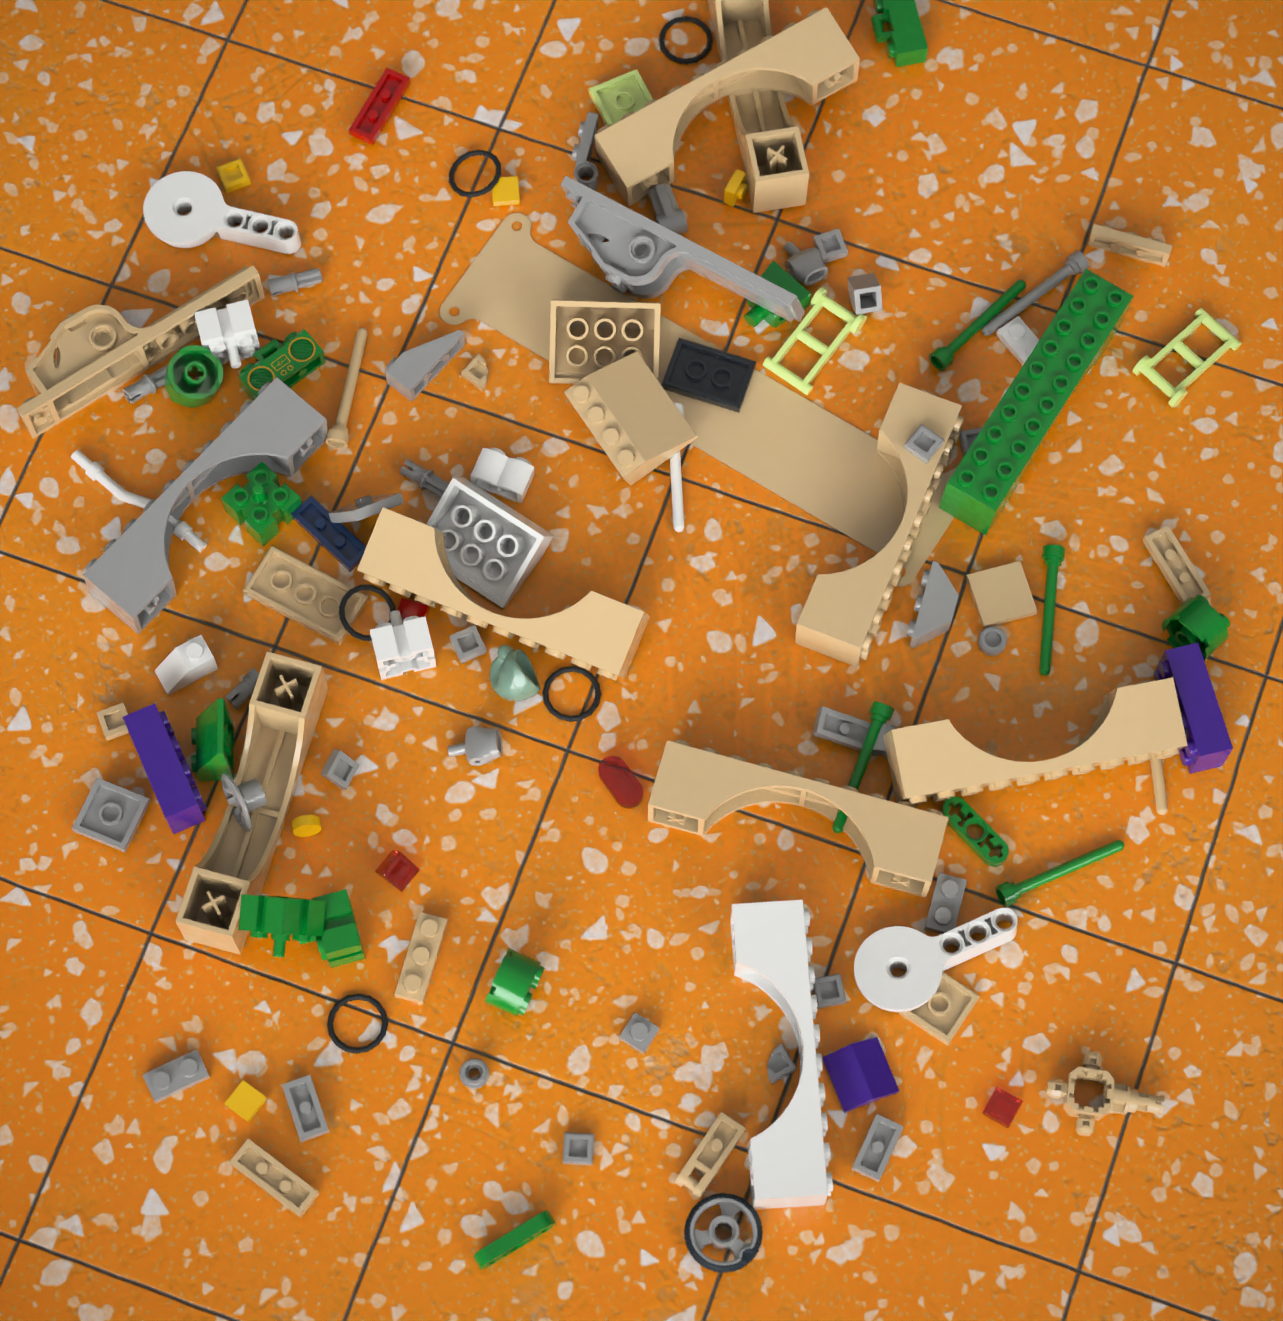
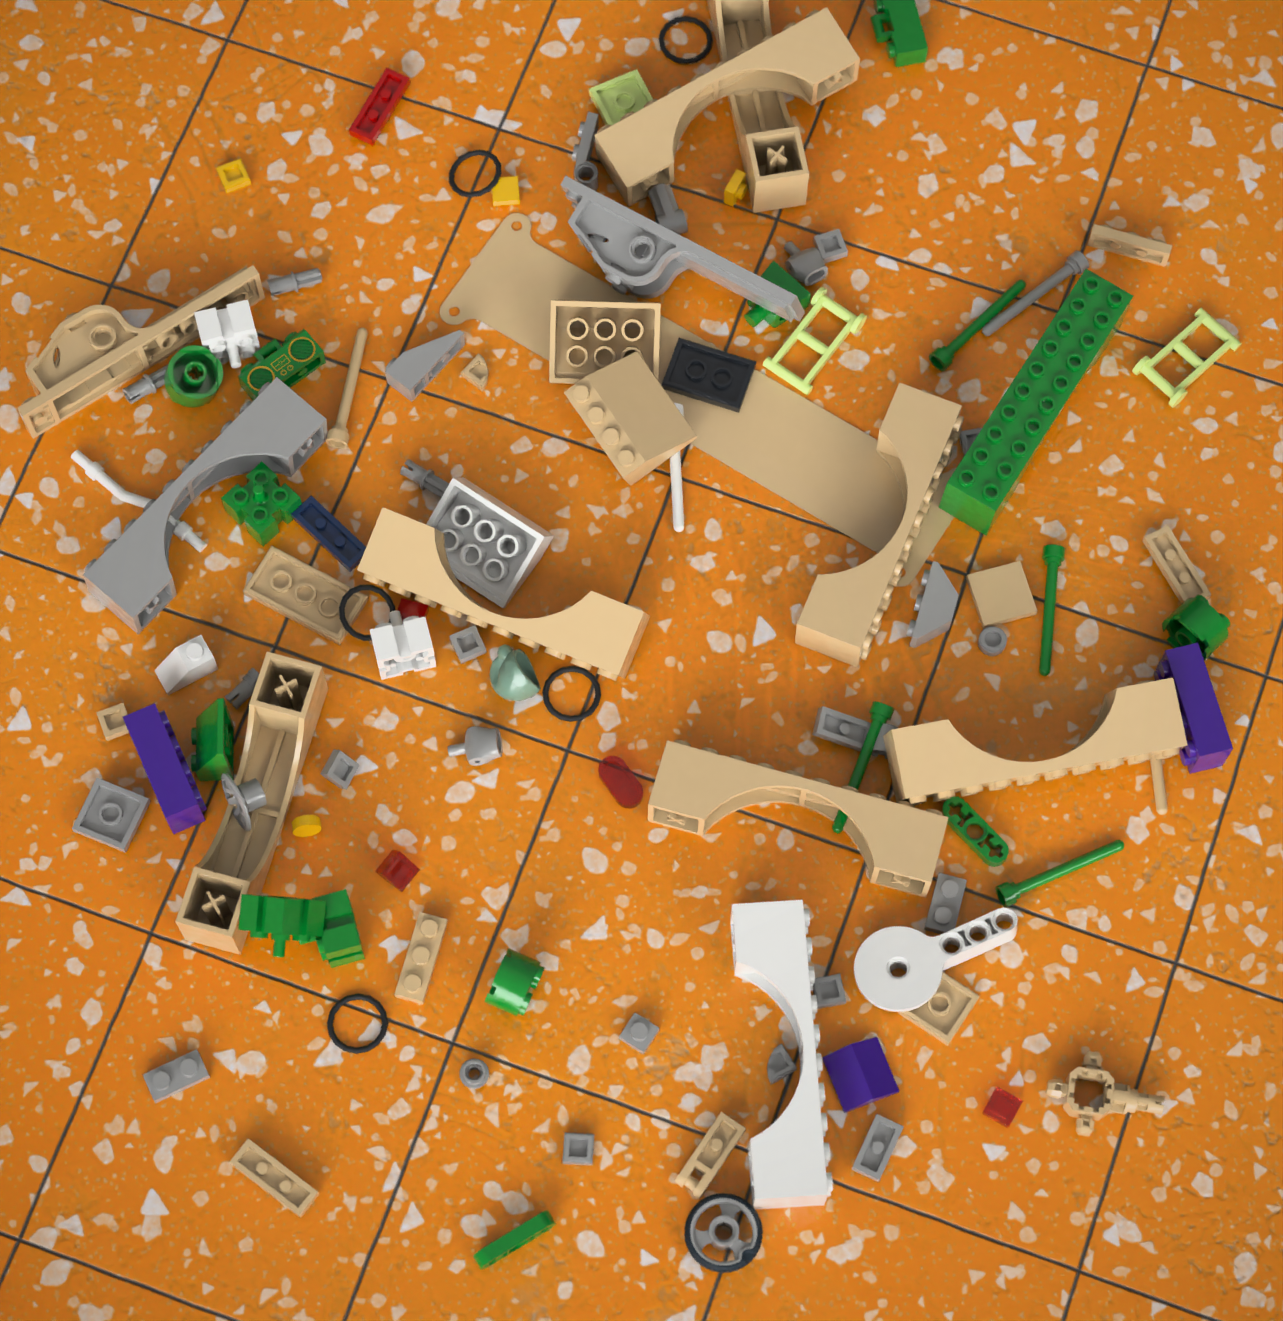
white beam [143,171,301,254] -> none
yellow tile [224,1080,267,1122] -> none
light grey plate [282,1075,330,1142] -> none
light grey plate [329,493,404,523] -> none
white brick [470,447,534,503] -> none
light grey brick [847,273,883,315] -> none
light grey tile [904,424,944,464] -> none
white plate [996,316,1039,366] -> none

